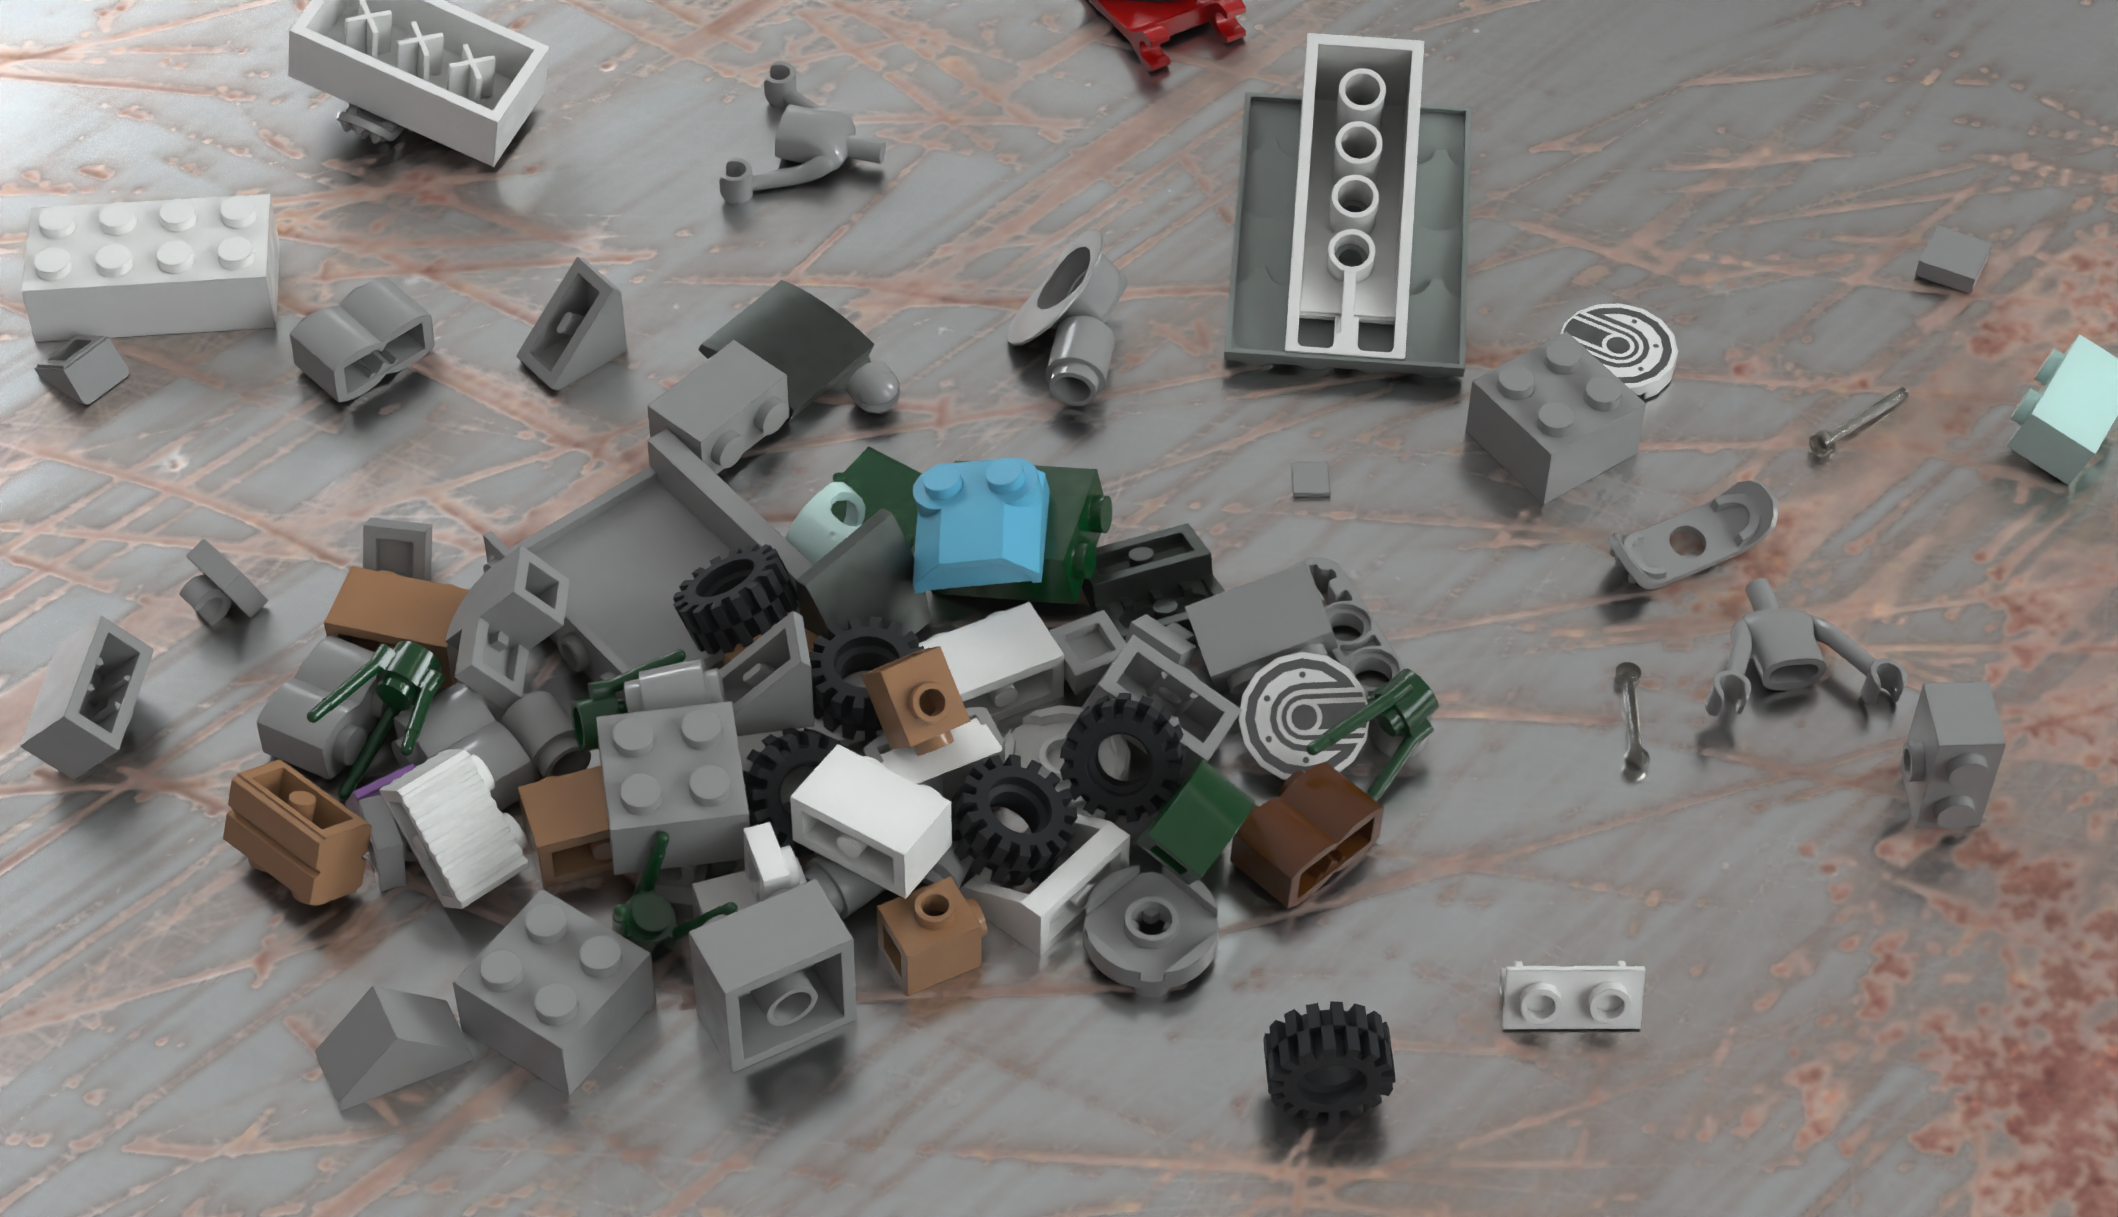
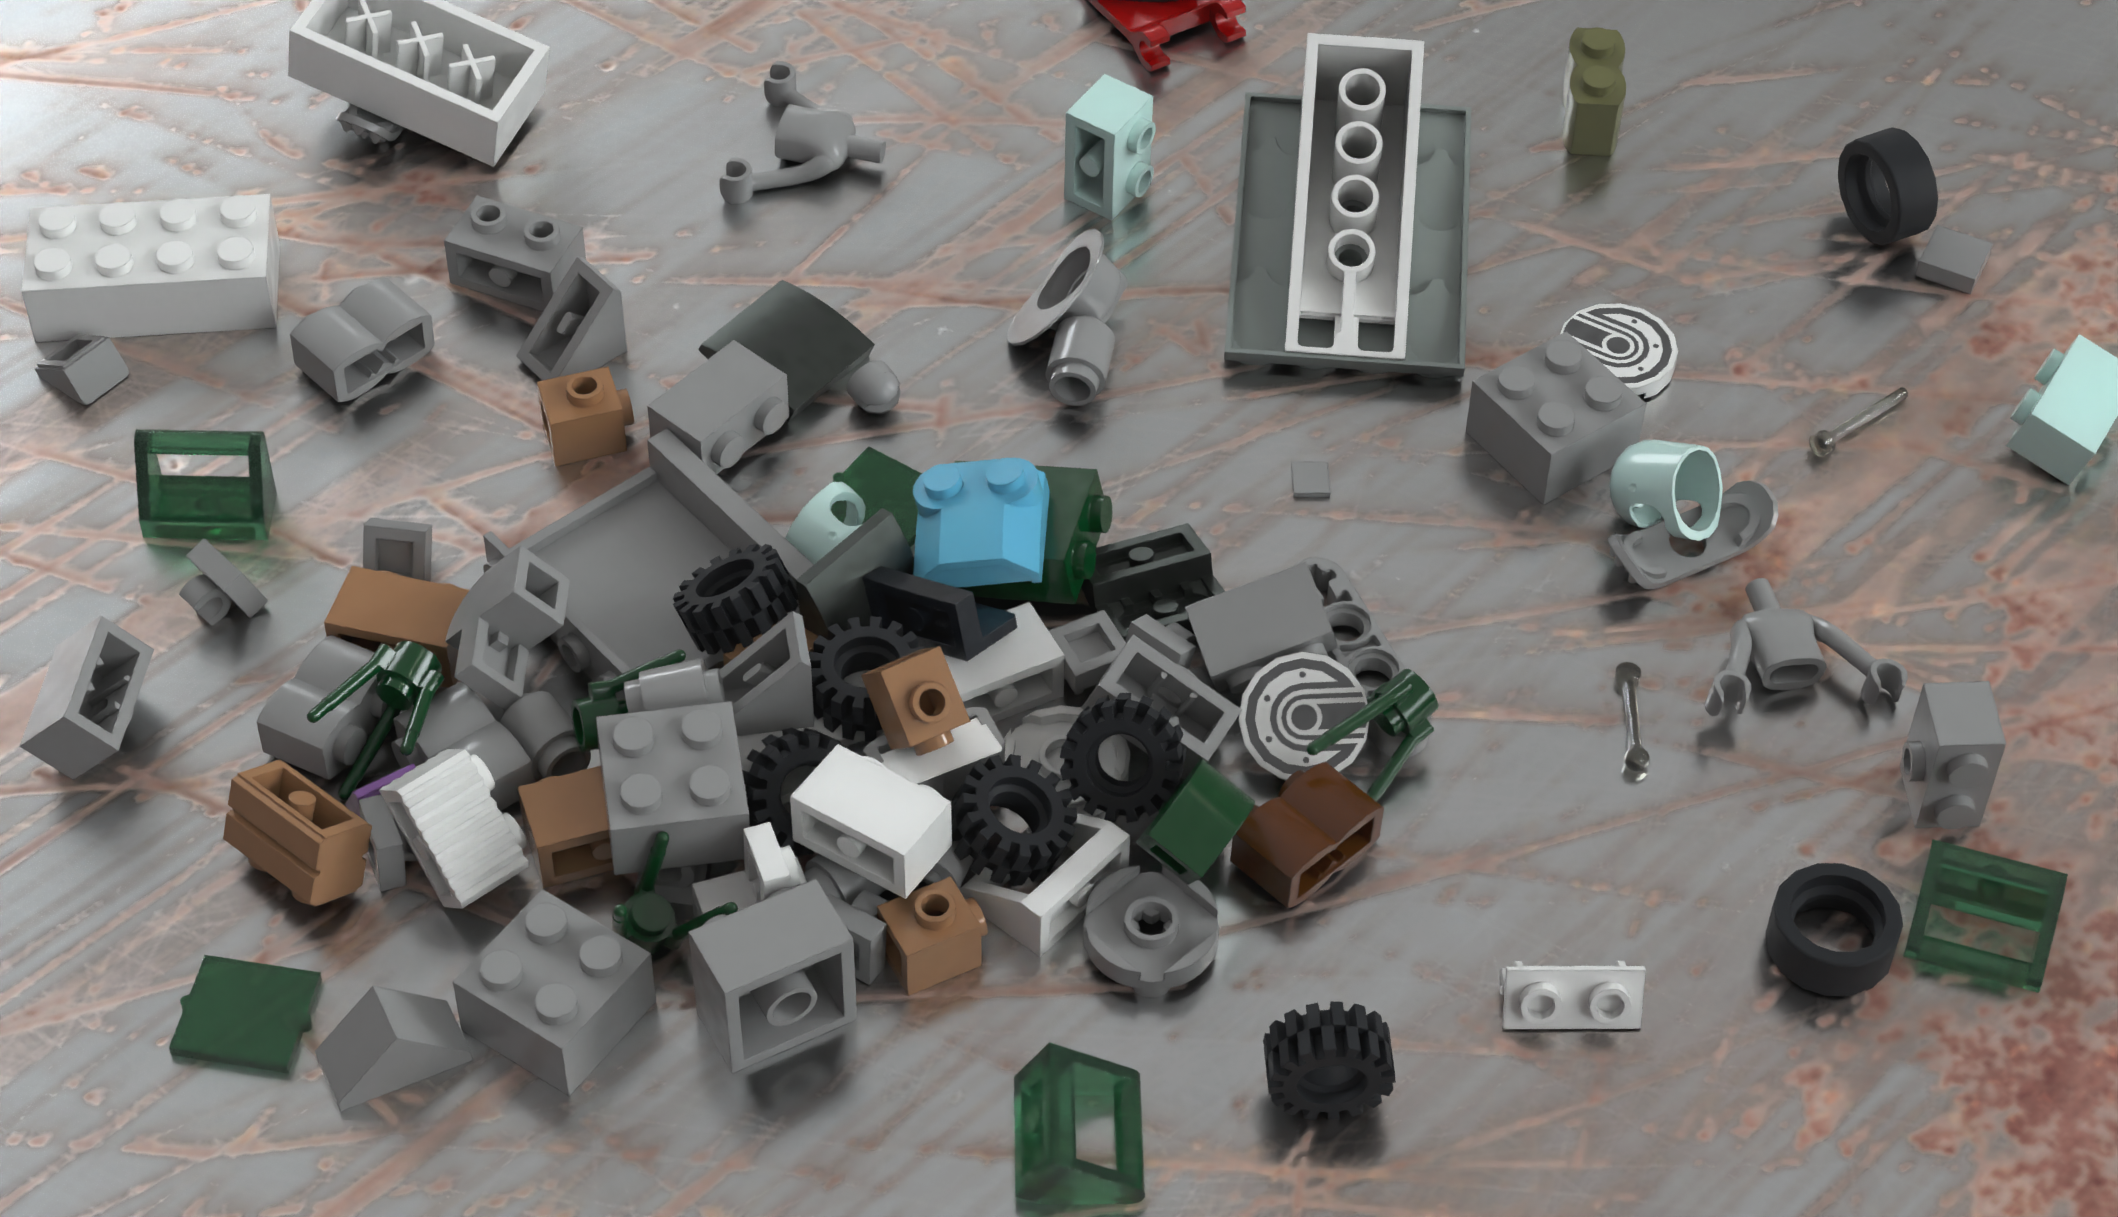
none -> clear green tile [134,429,277,540]
none -> clear green piece [169,955,322,1074]
none -> light grey brick [444,195,586,311]
none -> medium nougat brick [537,366,634,467]
none -> light grey tile [827,889,888,985]
none -> black panel [863,566,1018,662]
none -> clear green tile [1014,1042,1145,1204]
none -> light aqua brick [1064,74,1156,221]
none -> olive brick [1562,27,1626,157]
none -> light aqua helmet [1609,440,1723,541]
none -> black tyre [1766,863,1903,996]
none -> black tyre [1838,127,1938,245]
none -> clear green tile [1903,839,2068,993]

